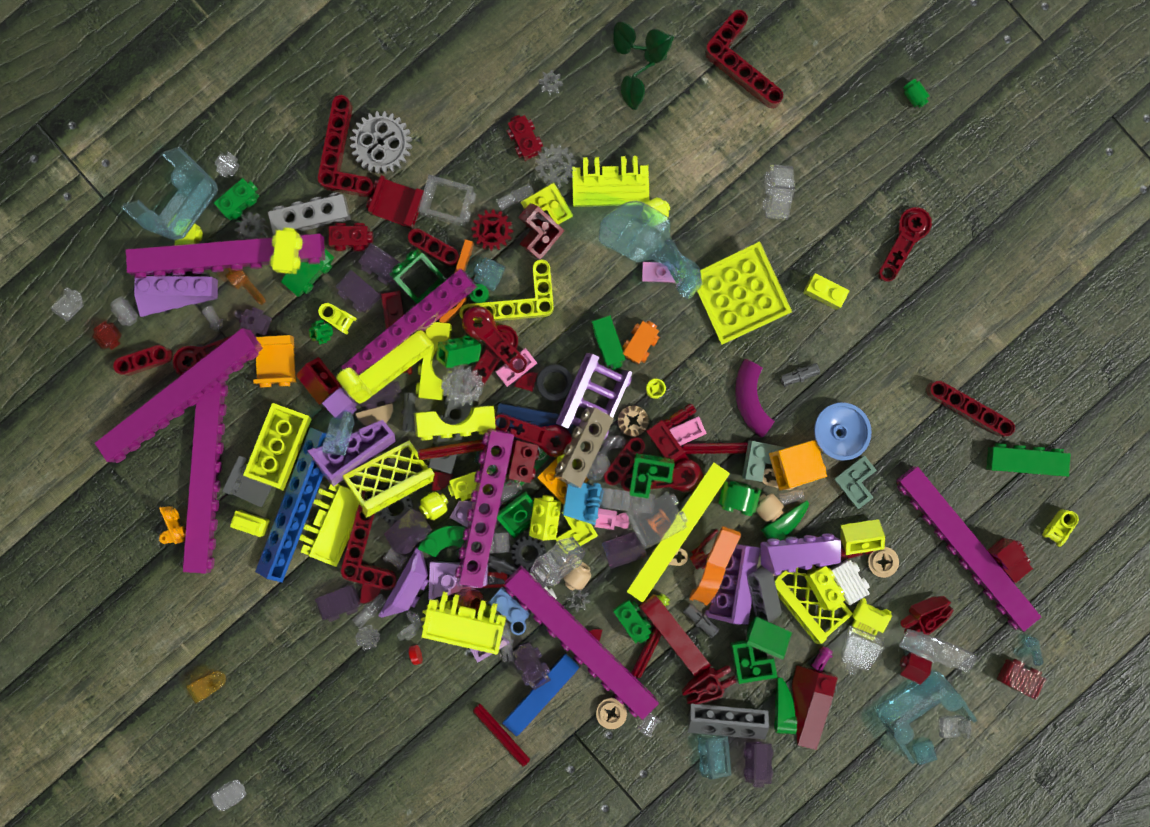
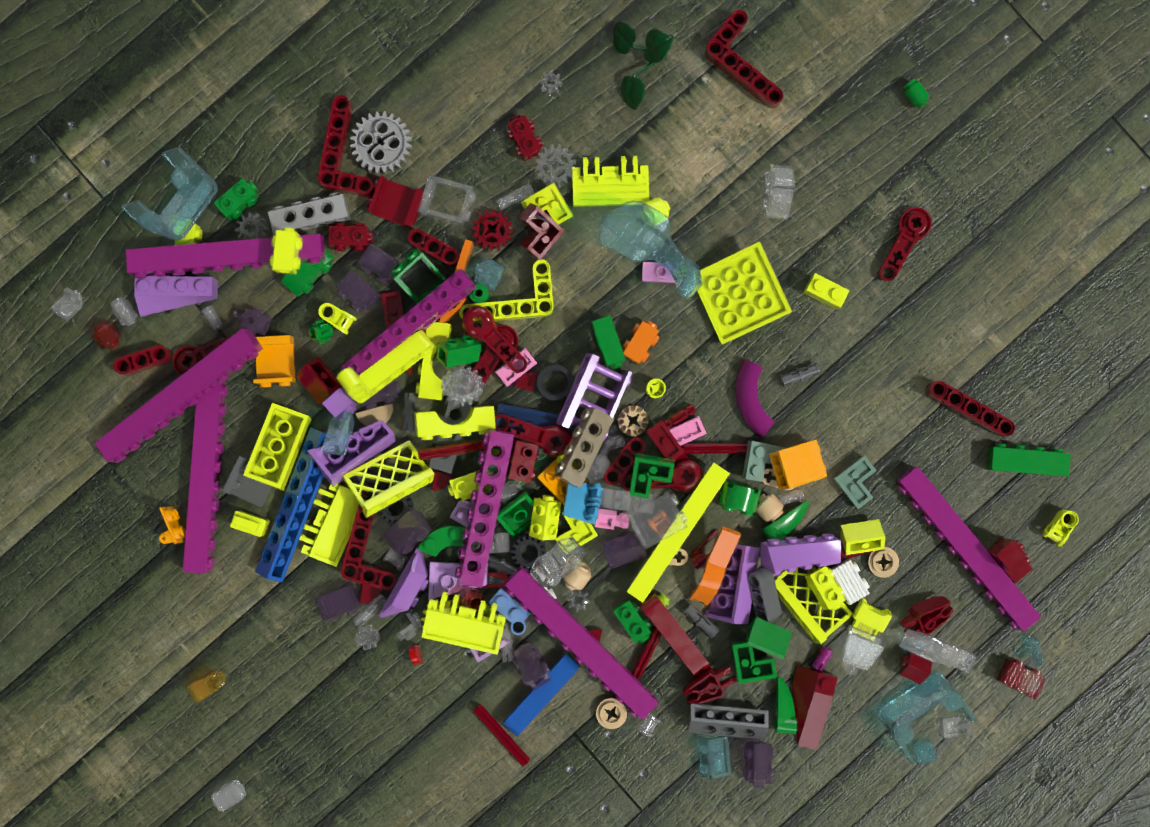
clear gear [215,152,239,177] -> none
clear orange piece [225,268,266,305] -> none
neon yellow head [419,492,449,520] -> none
medium blue dish [814,403,871,461] -> none

